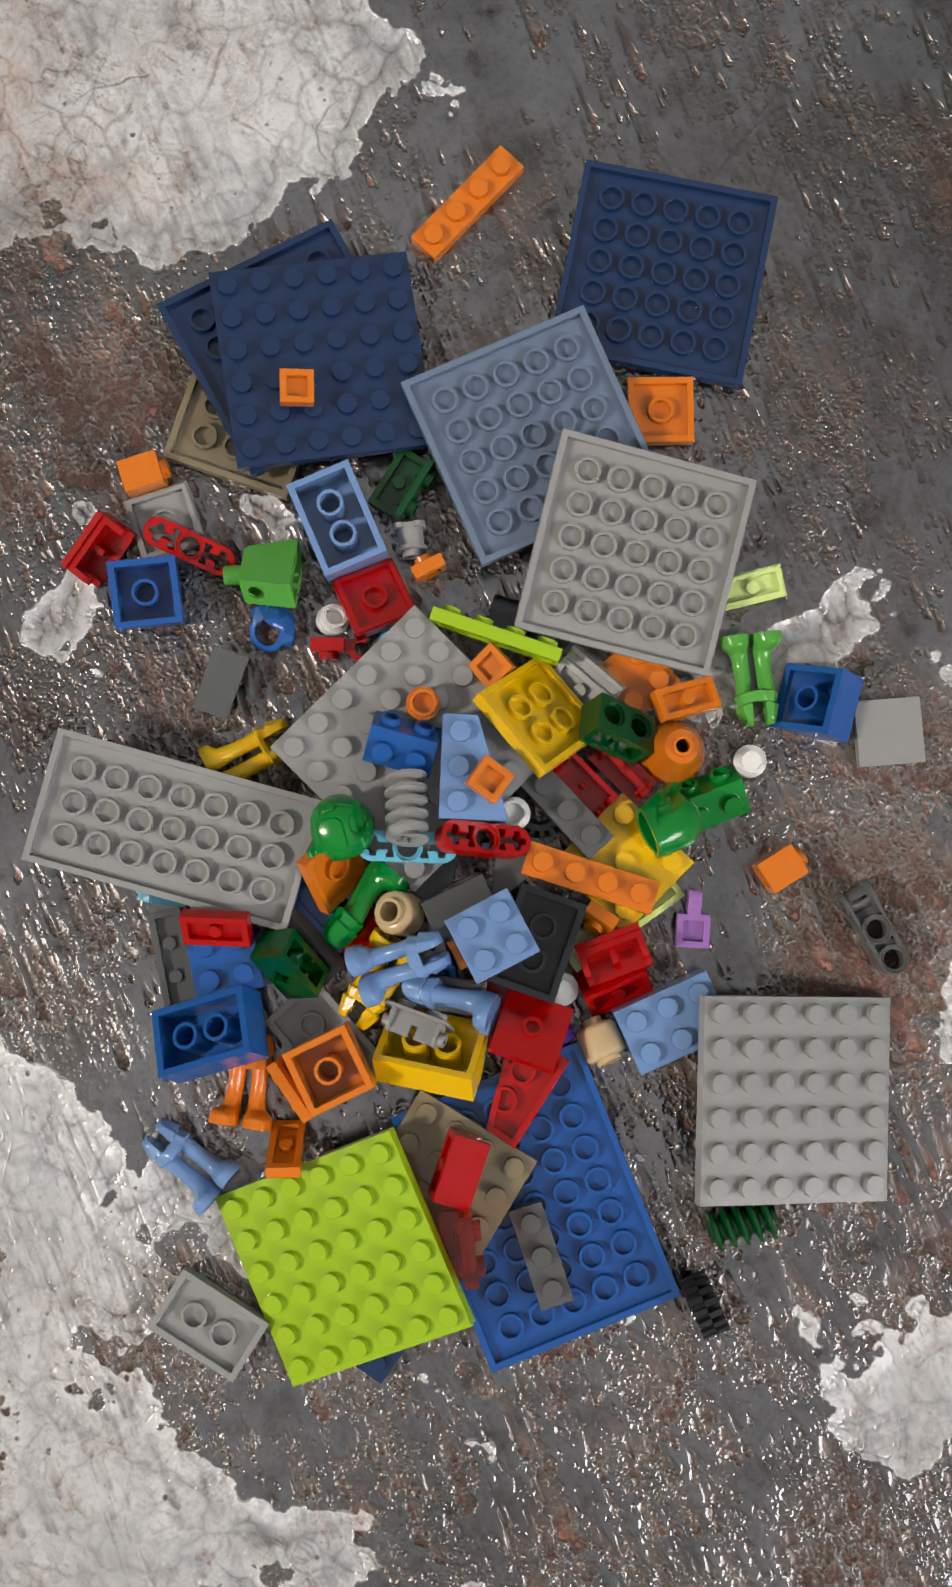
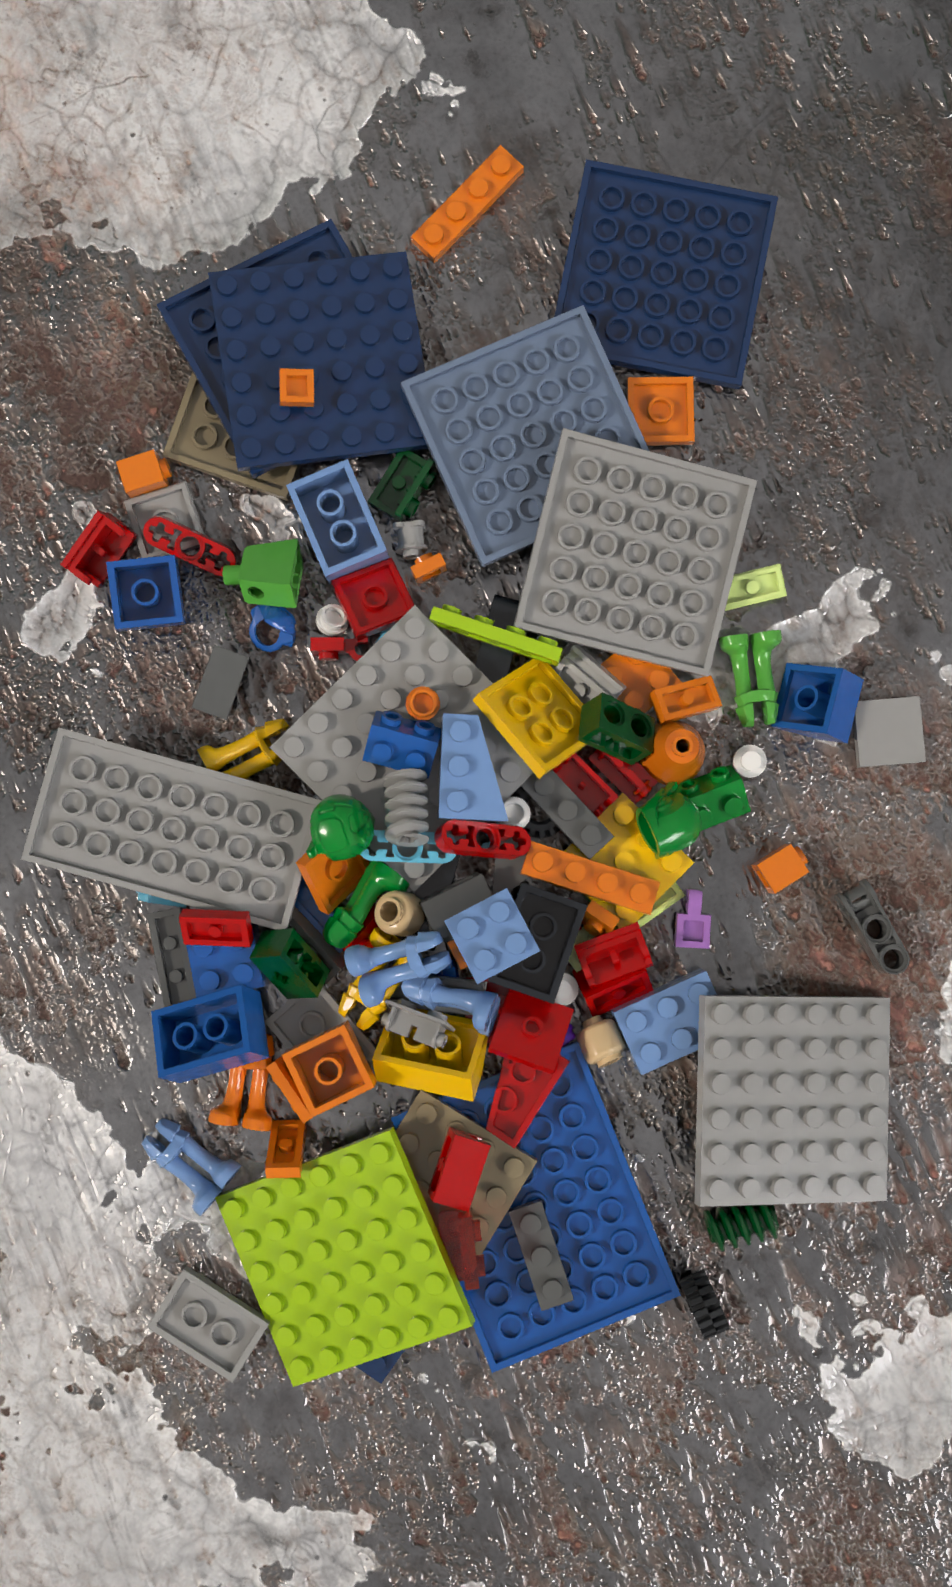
orange plate [464,754,515,804] -> none
orange plate [467,642,516,687] -> none

